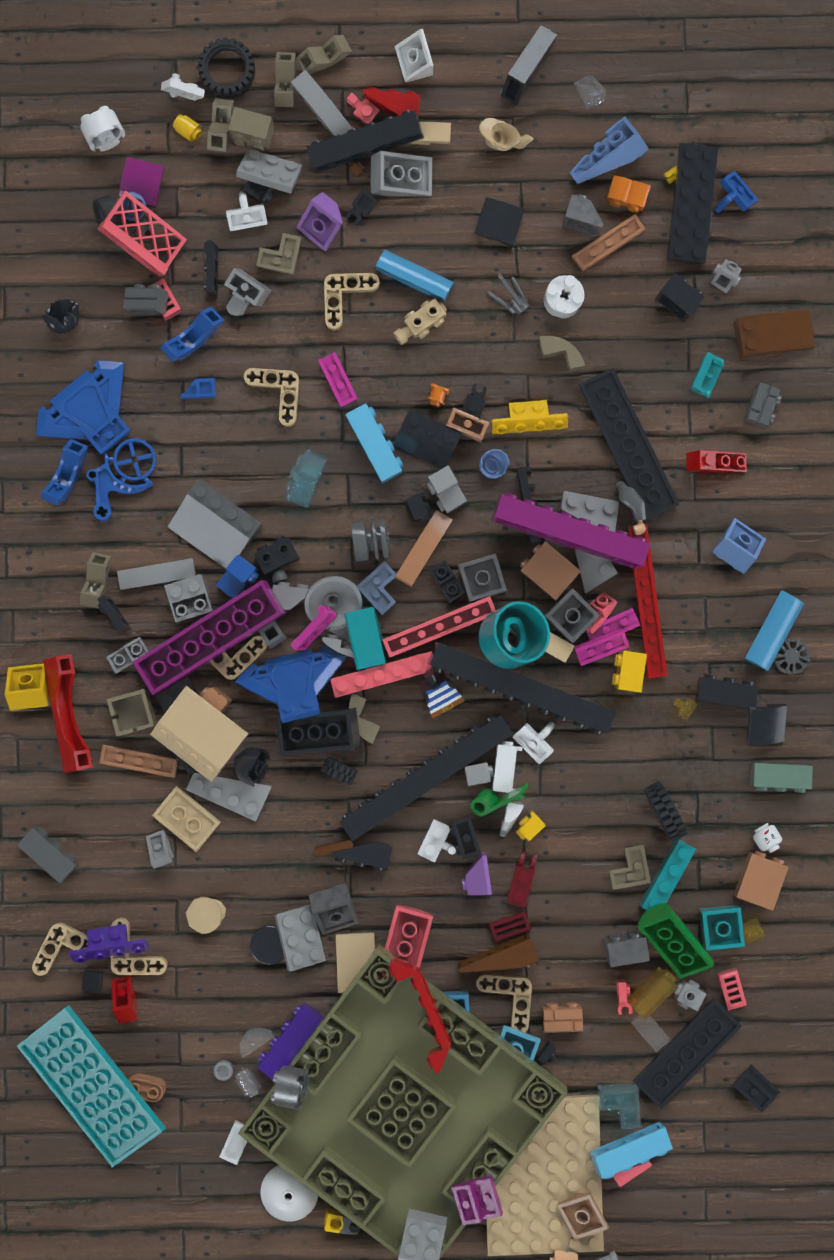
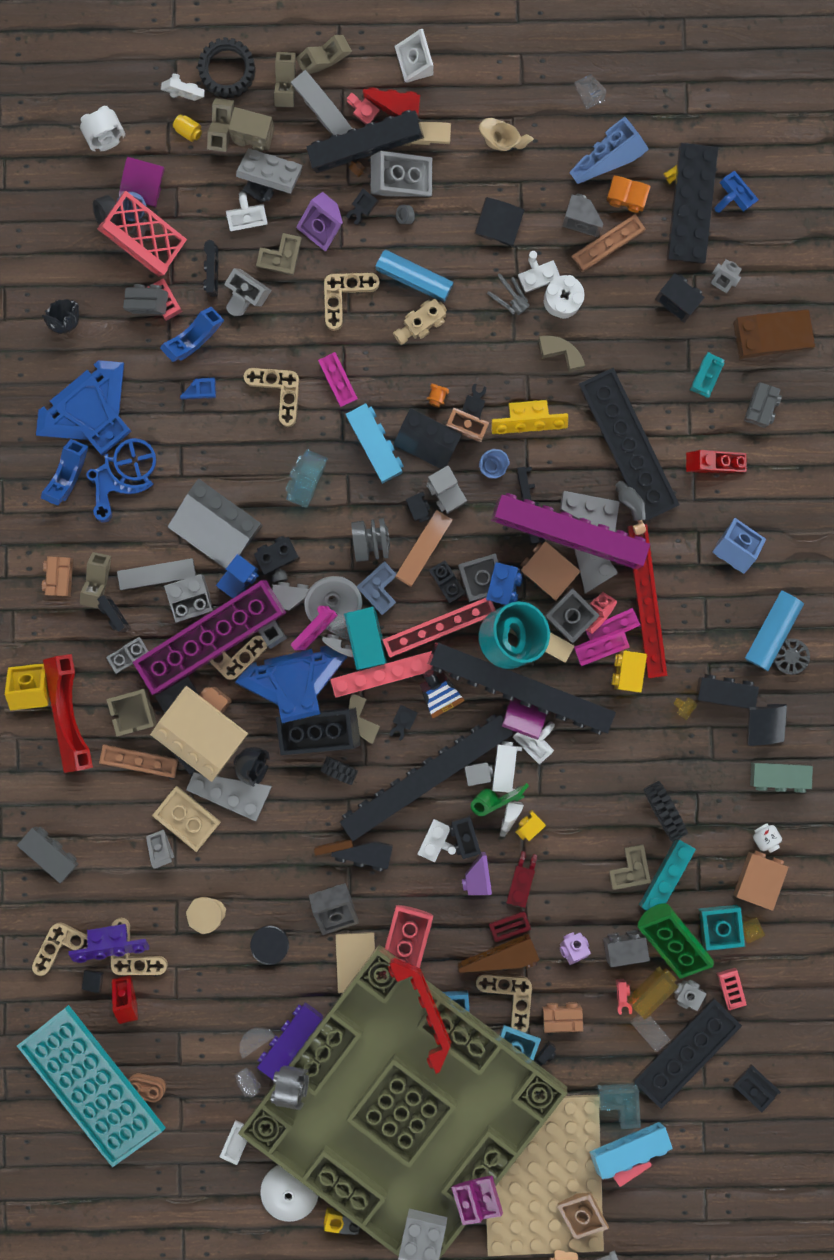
light grey tile [214,1060,234,1081] -> none
light grey plate [274,904,326,972] -> none
slope [501,25,557,105] -> none
none -> nougat brick [42,556,73,597]
none -> black plate [390,705,418,741]
none -> dark grey tile [396,205,415,224]
none -> blue bracket [486,562,523,605]
none -> magenta slope [502,698,546,740]
none -> white plate [518,251,560,293]
none -> lavender brick [560,932,591,965]

